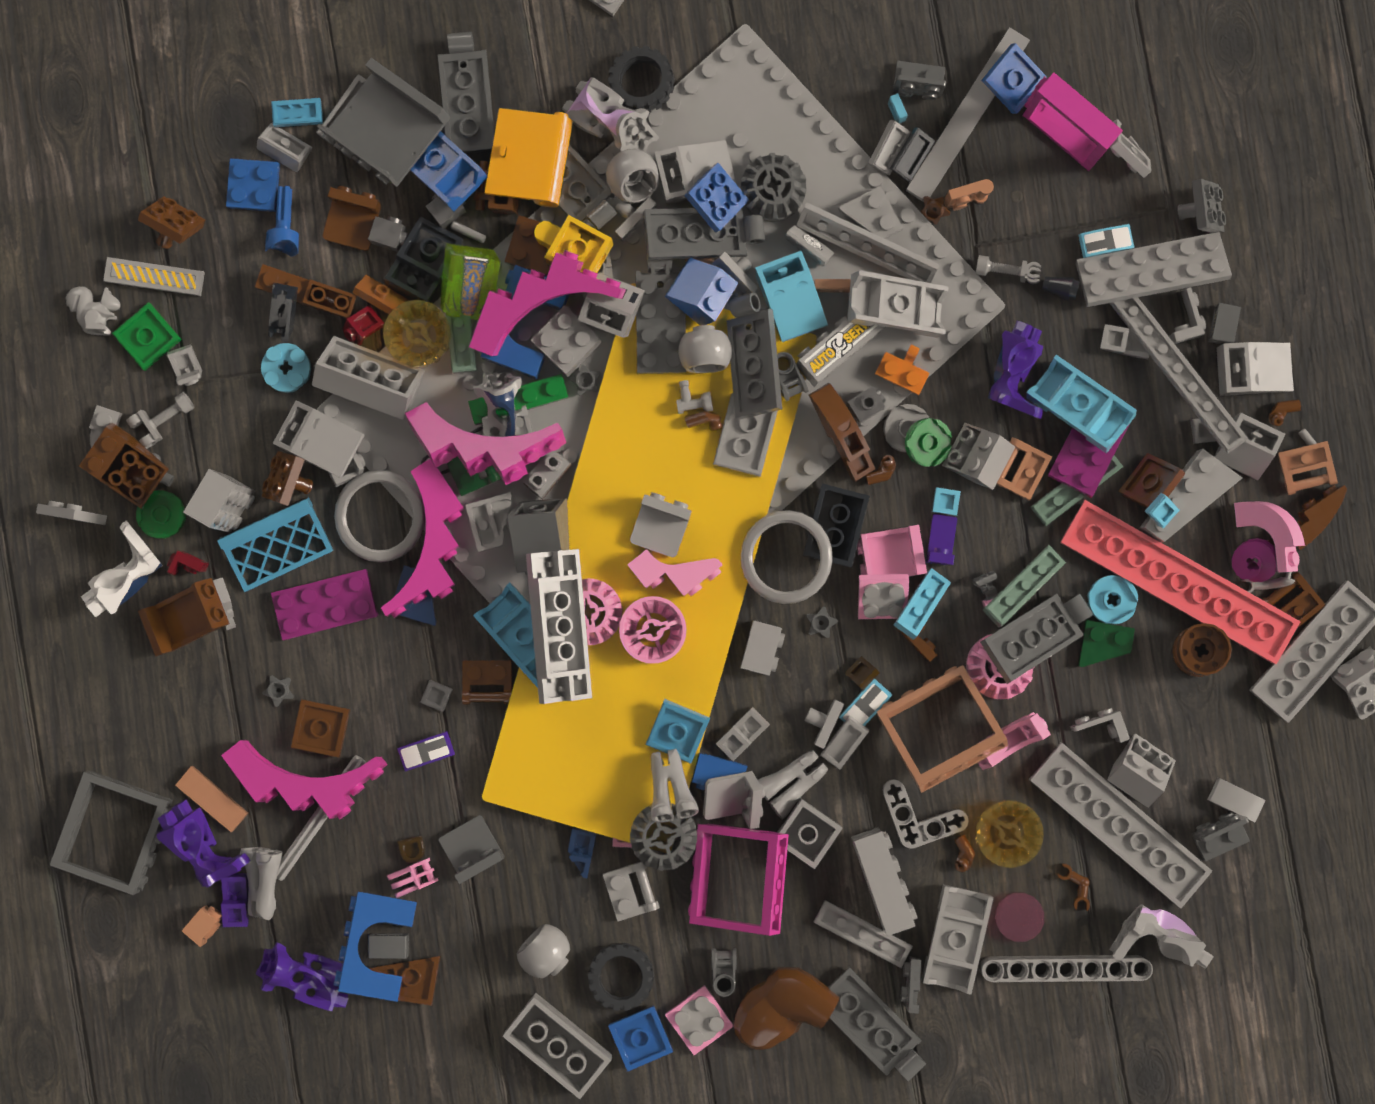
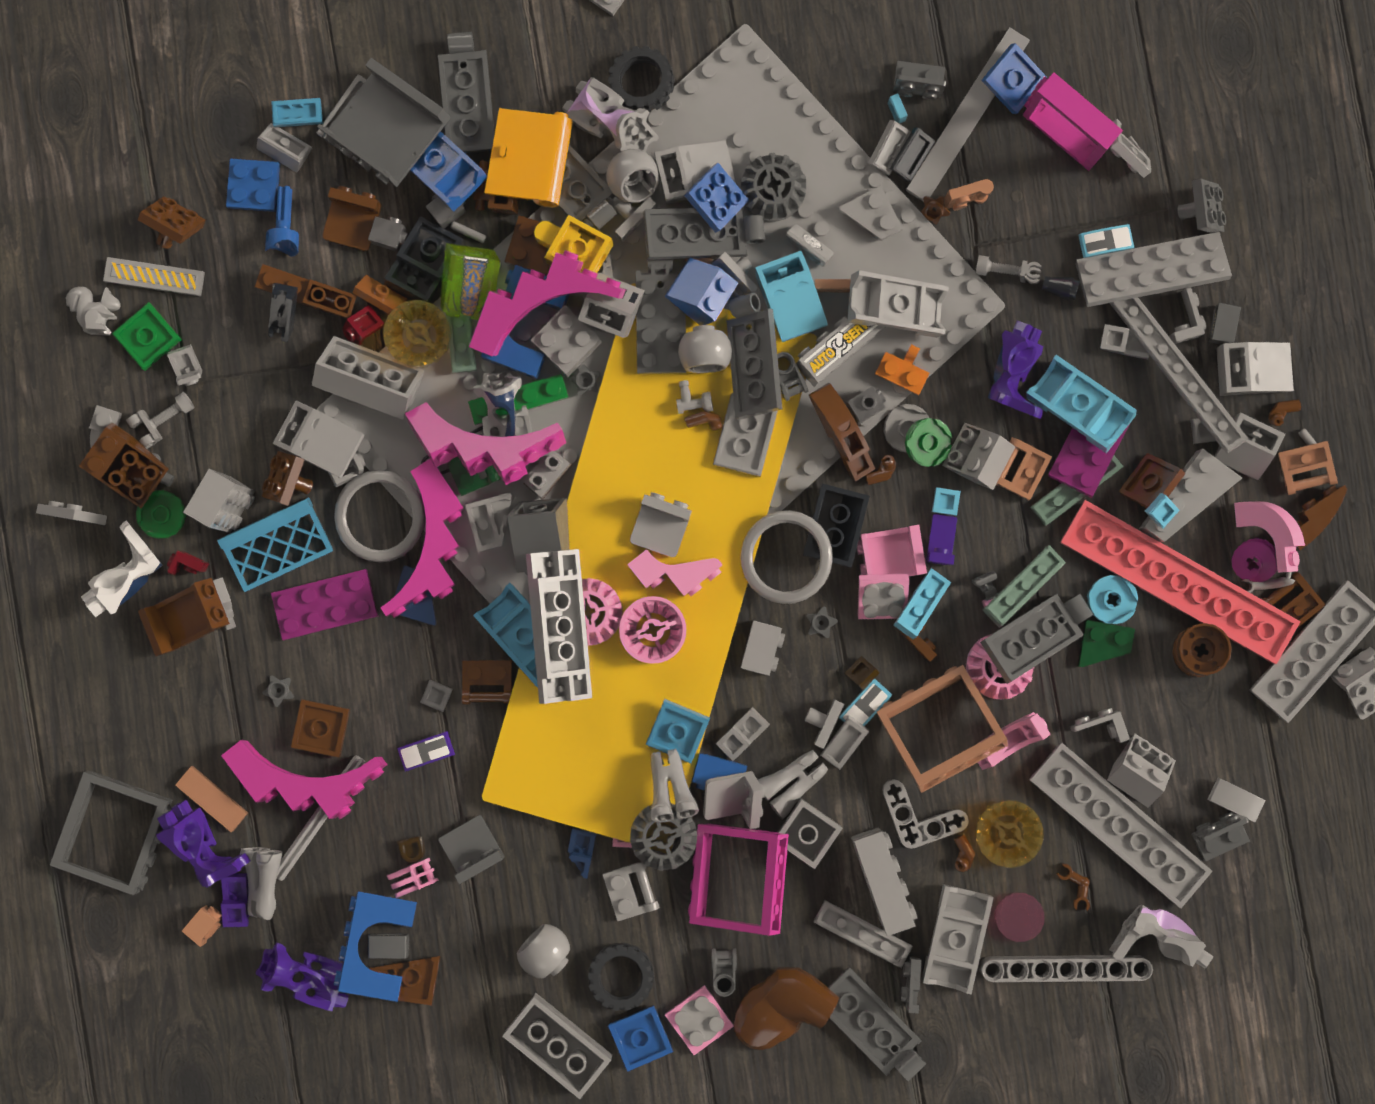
medium azure plate [261,343,311,393] -> none
light grey plate [796,203,940,283] -> none

